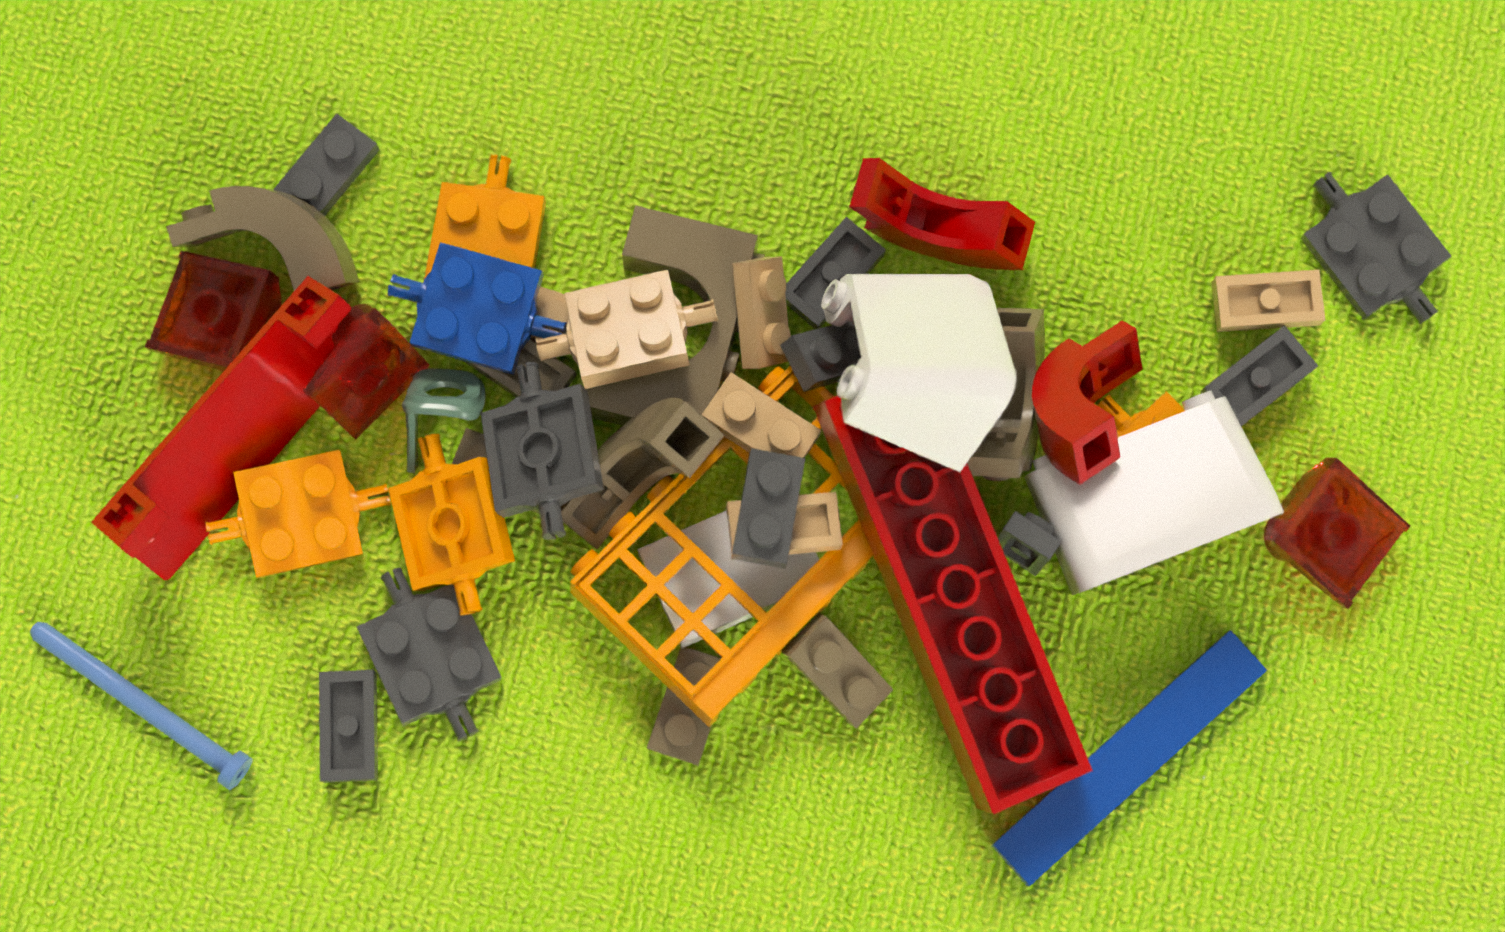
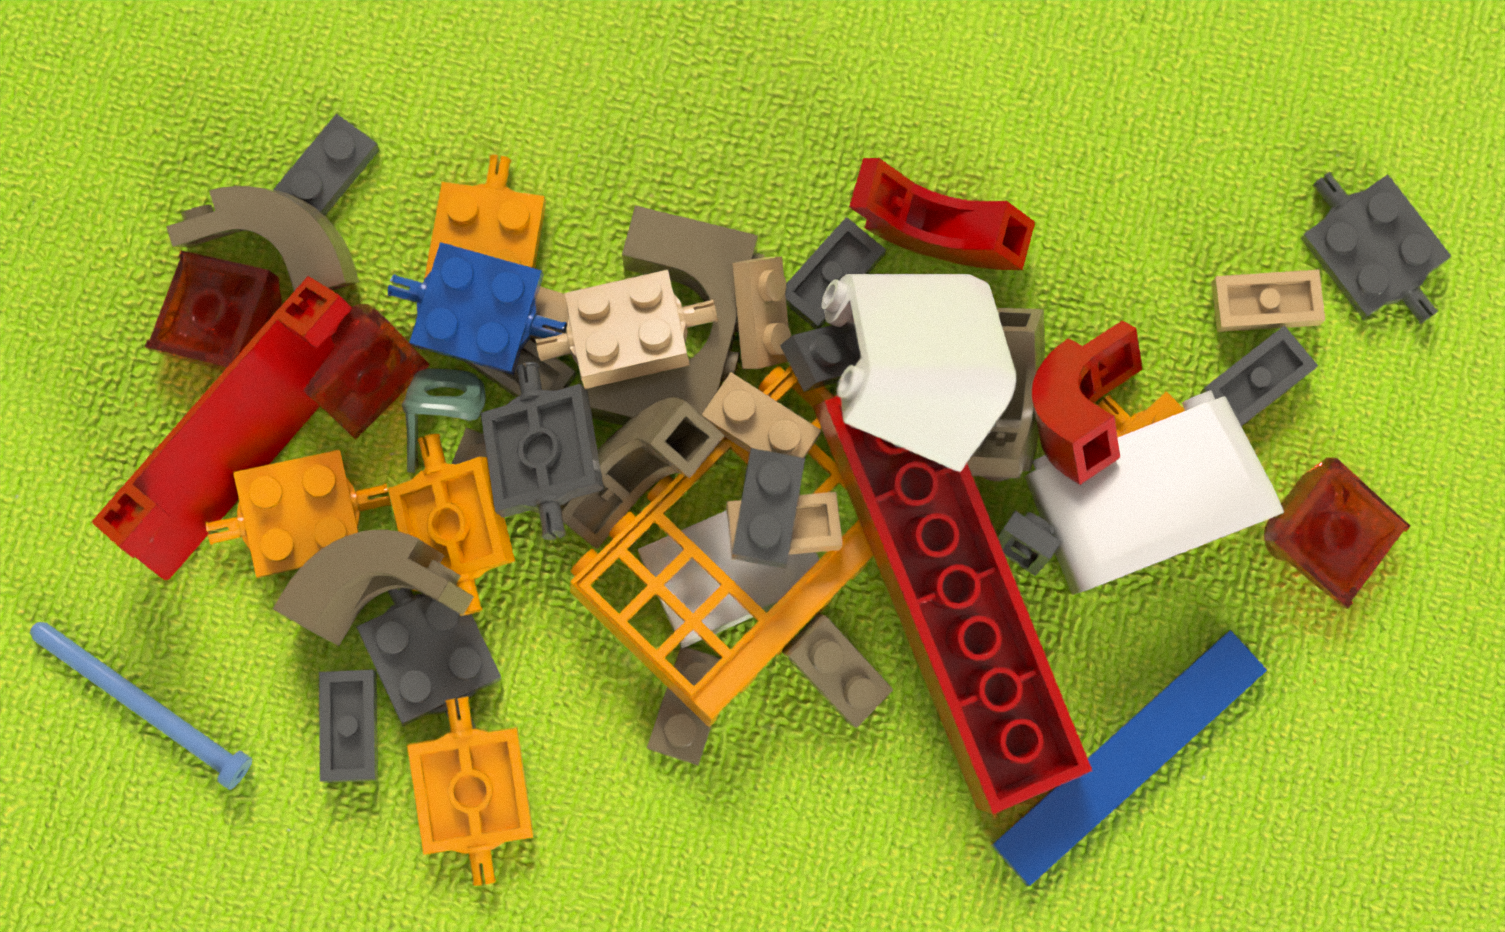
none -> dark tan arch [273,530,474,646]
none -> light orange plate [407,696,534,886]

